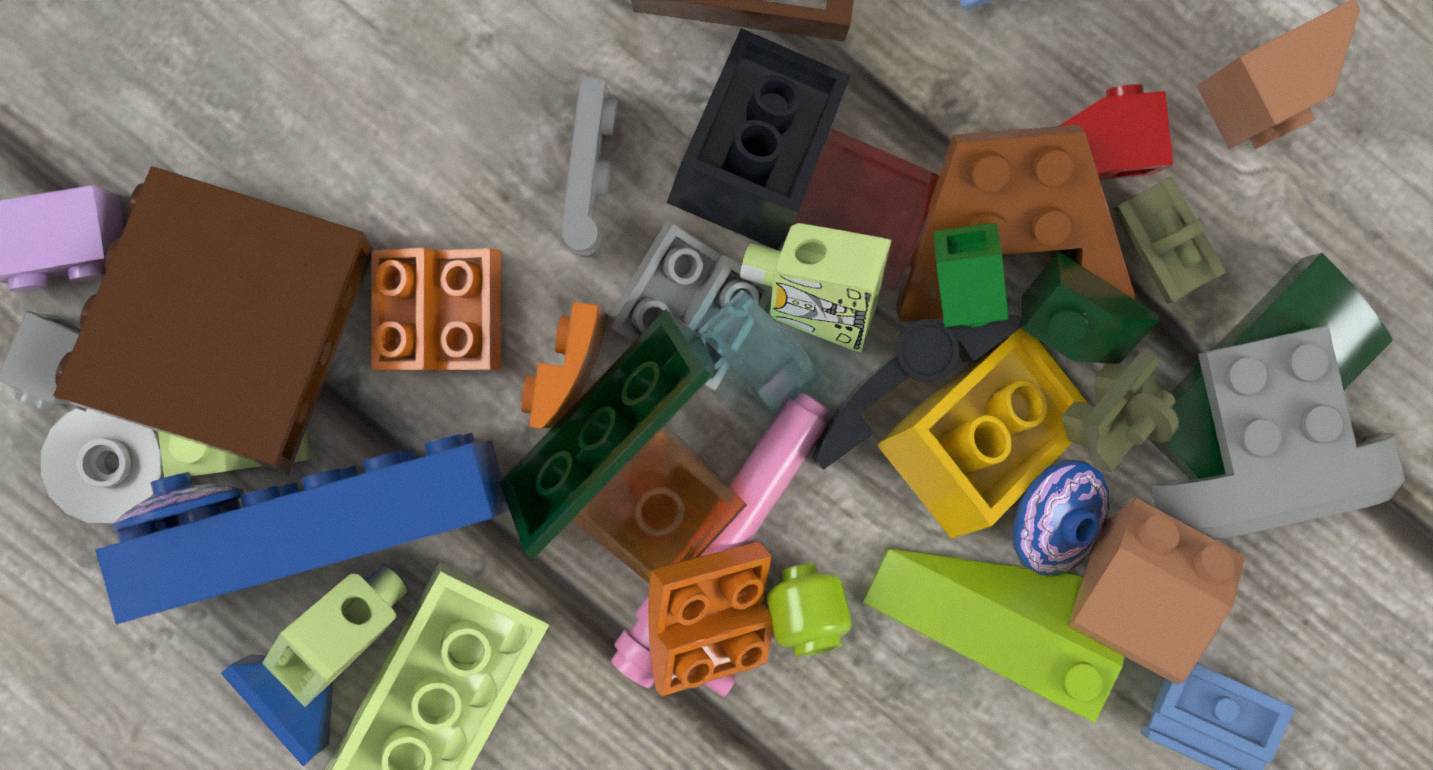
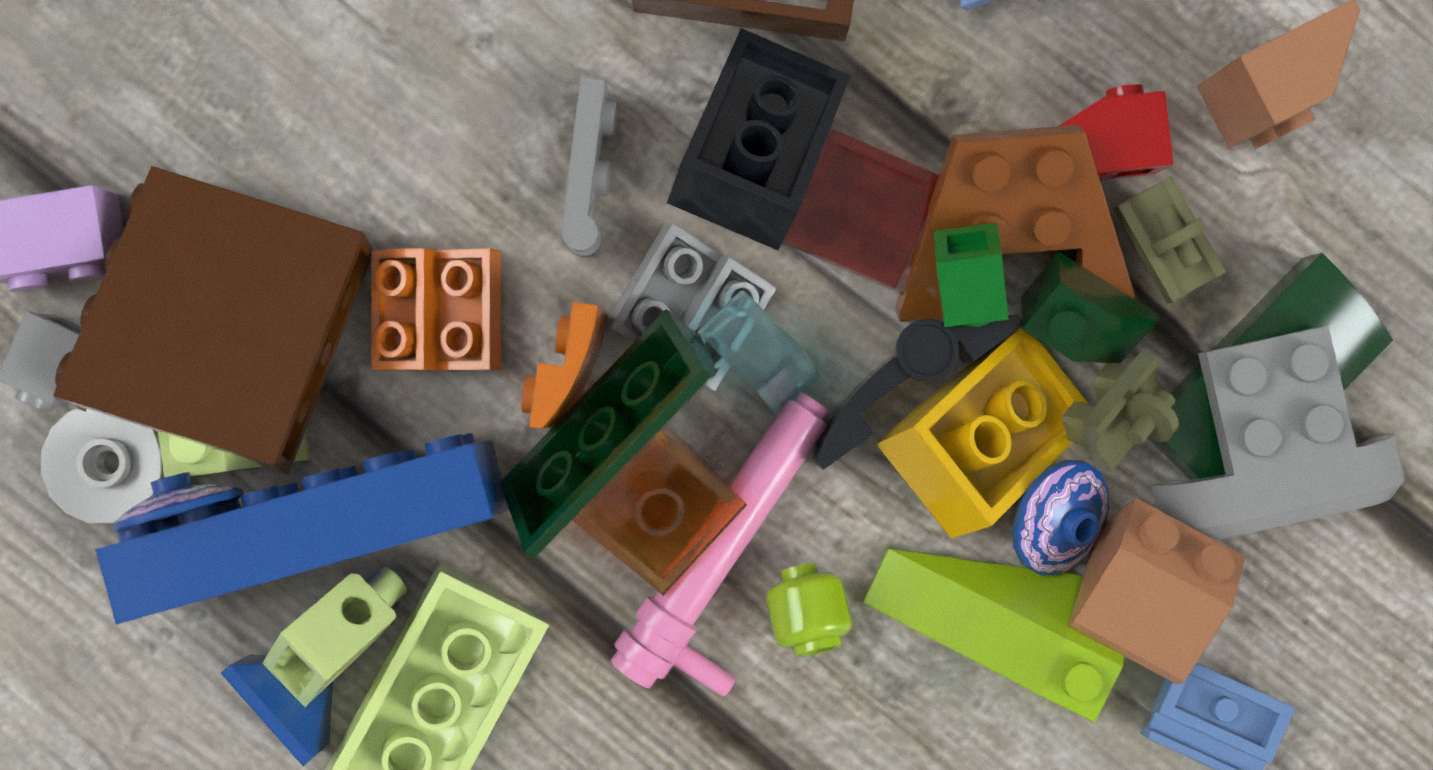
orange slope [648,541,773,697] -> none
yellowish green torso [740,223,891,353] -> none

